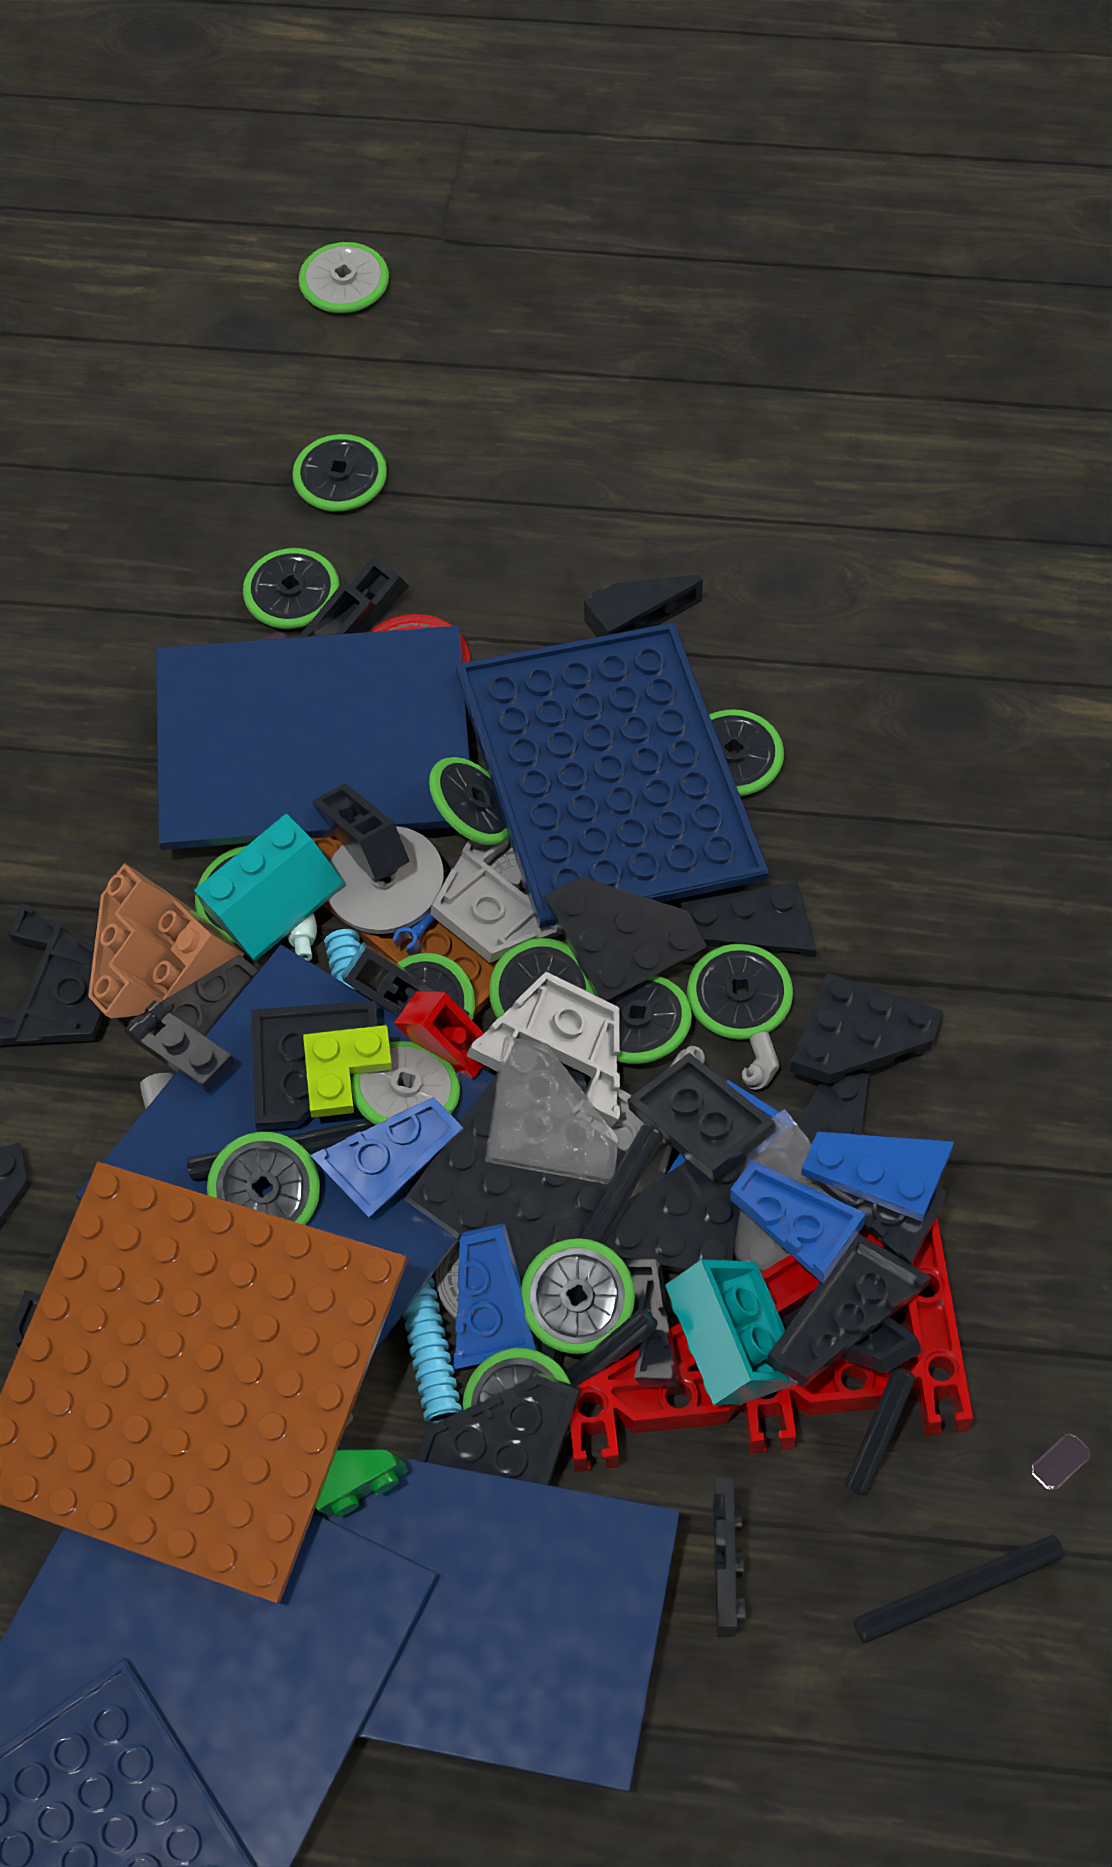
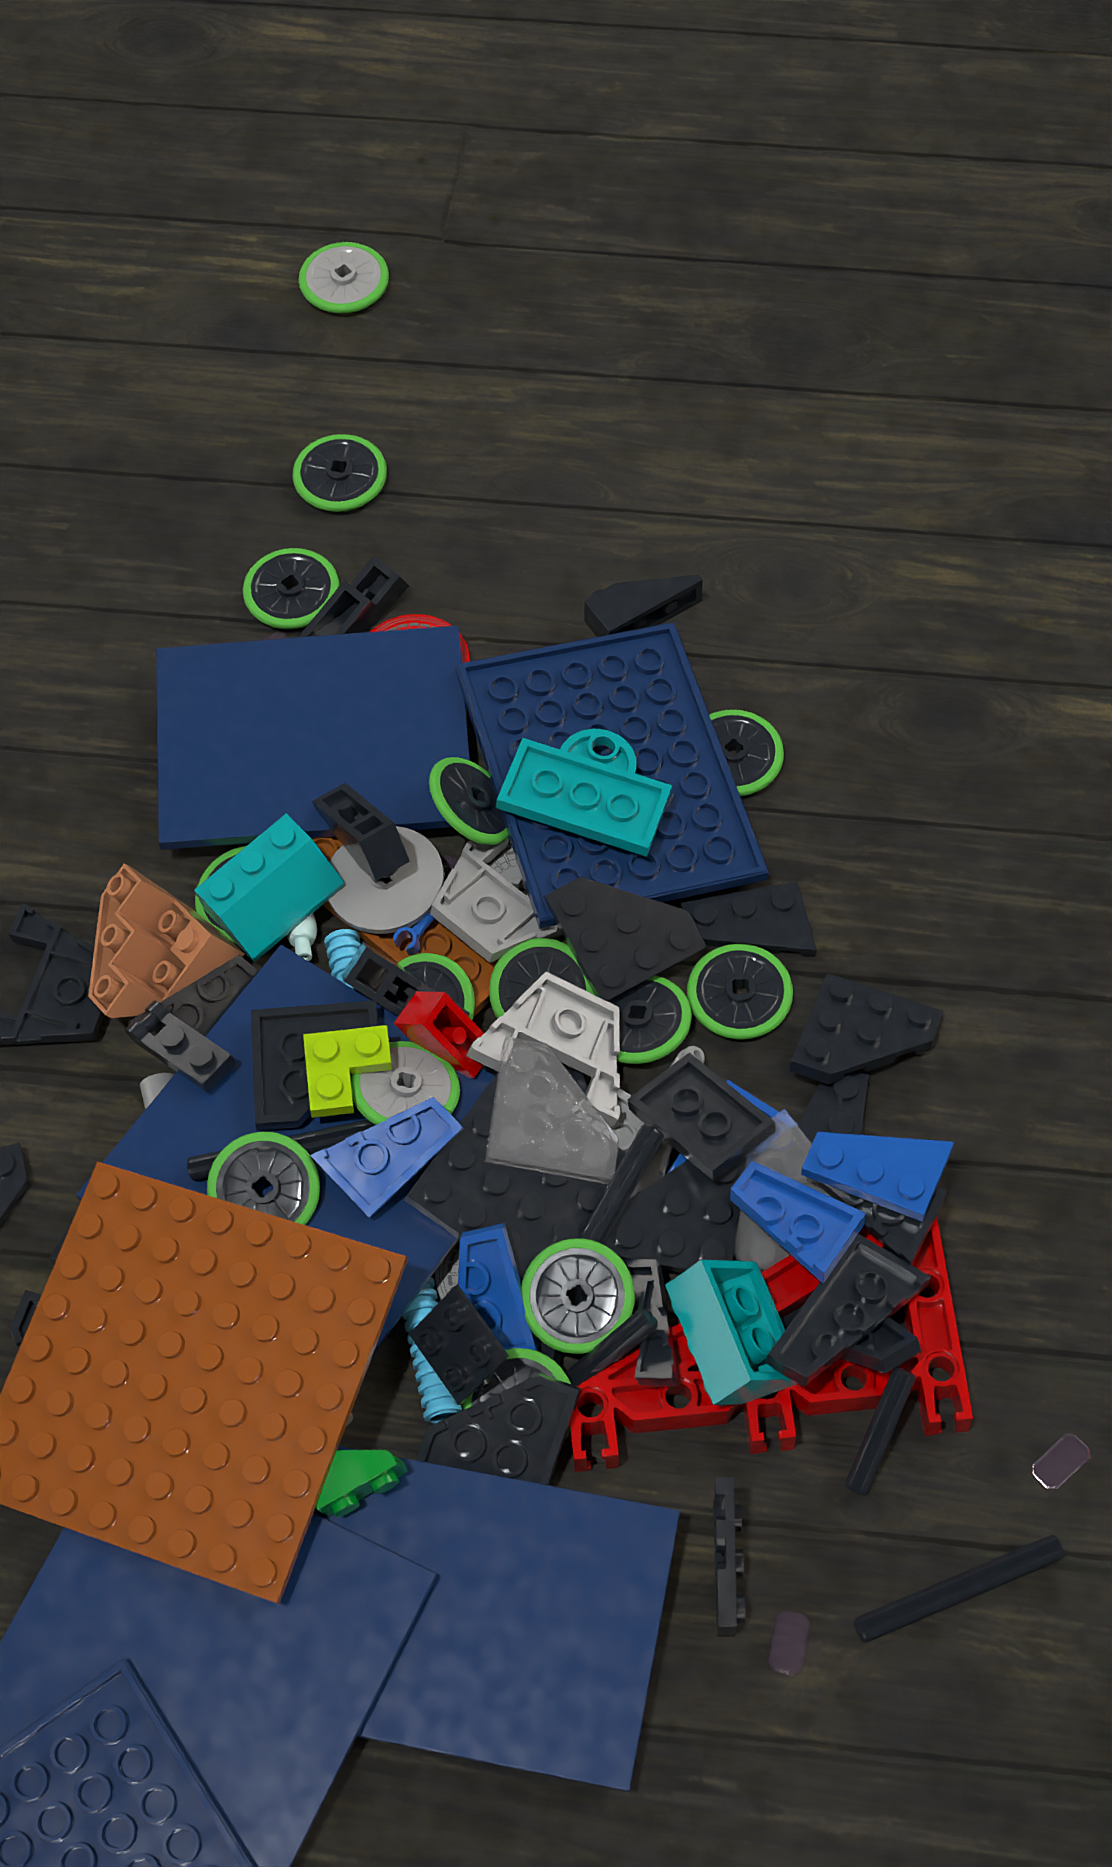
light grey arm [742,1032,780,1090] -> none
none -> black hinge [409,1284,509,1405]
none -> teal plate [496,729,672,857]
none -> clear purple piece [768,1610,810,1676]

